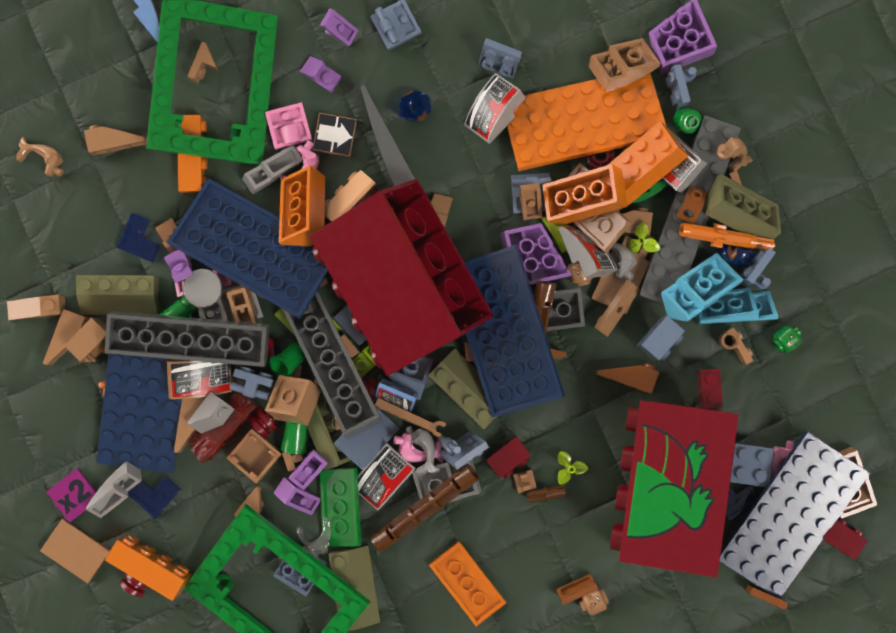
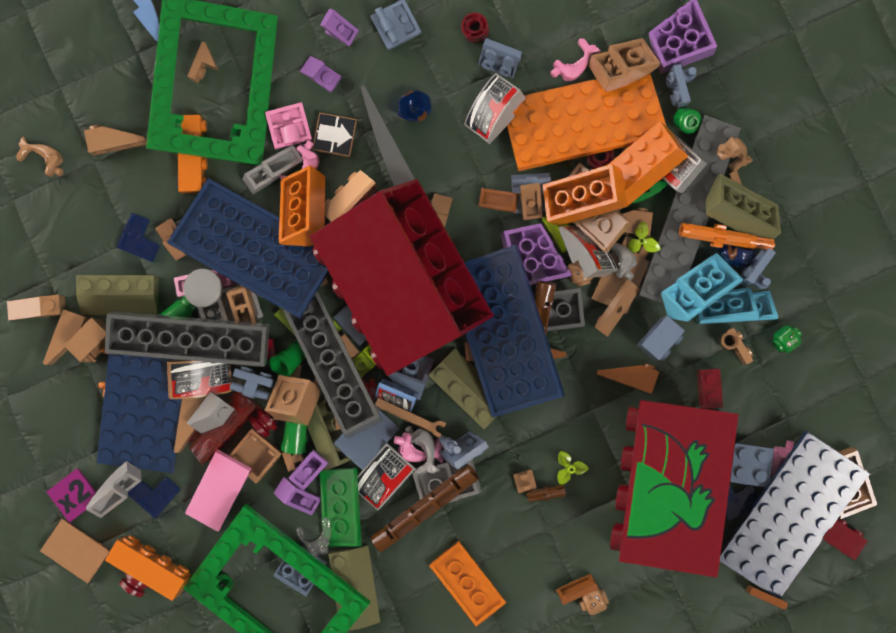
medium lavender slope [164,250,193,283] -> none
medium nougat slope [234,485,264,516] -> none
dark red brick [486,436,531,479] -> none
dark orange bracket [676,185,707,224] -> none
none -> bright pink tile [185,450,252,532]
none -> dark red wheel [461,12,489,43]
none -> dark orange tile [478,188,519,213]
none -> bright pink animal [550,38,601,82]

